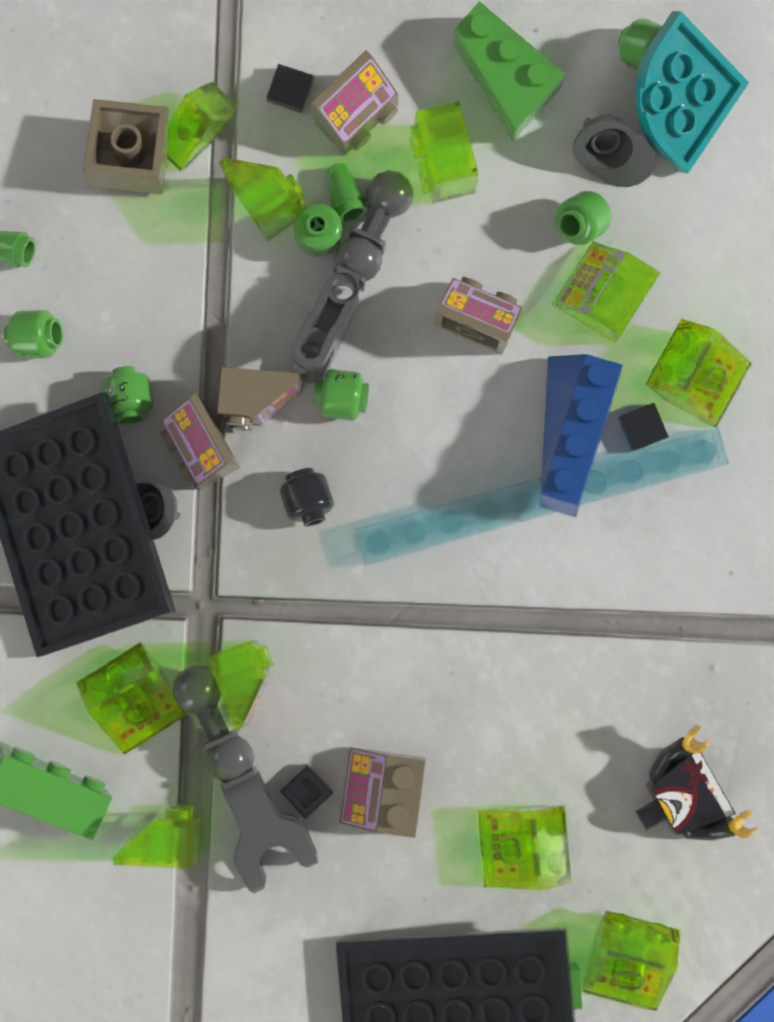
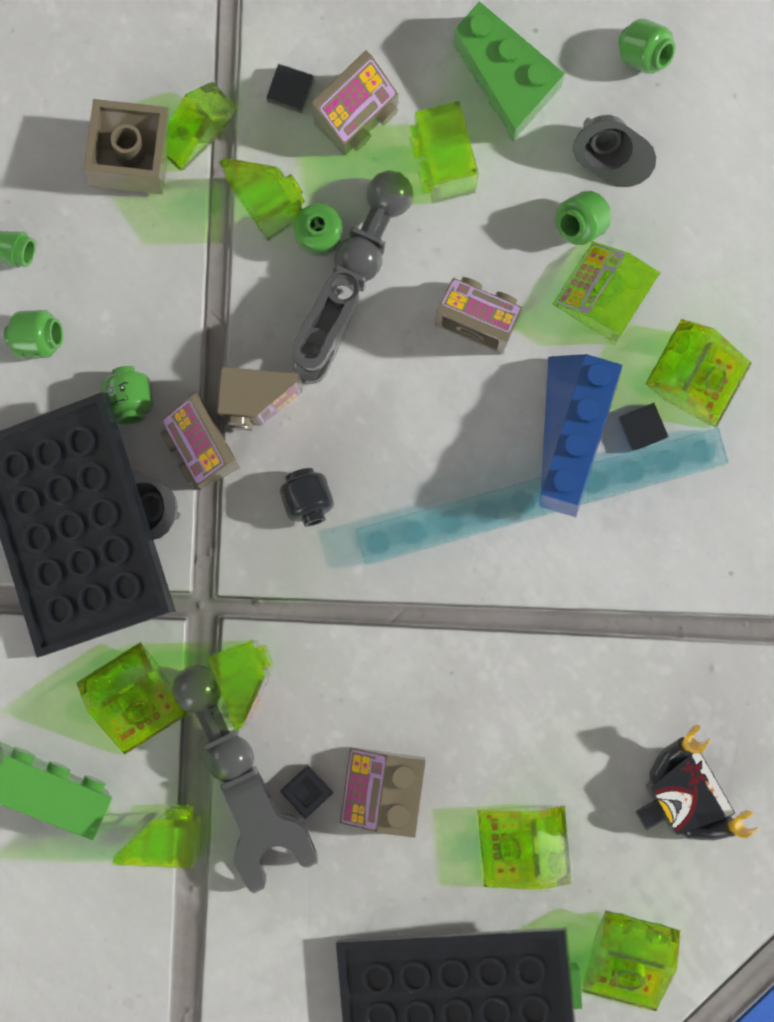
bright green head [313,369,369,421] -> none
bright green cone [325,163,367,222] -> none
teal plate [636,11,749,174] -> none

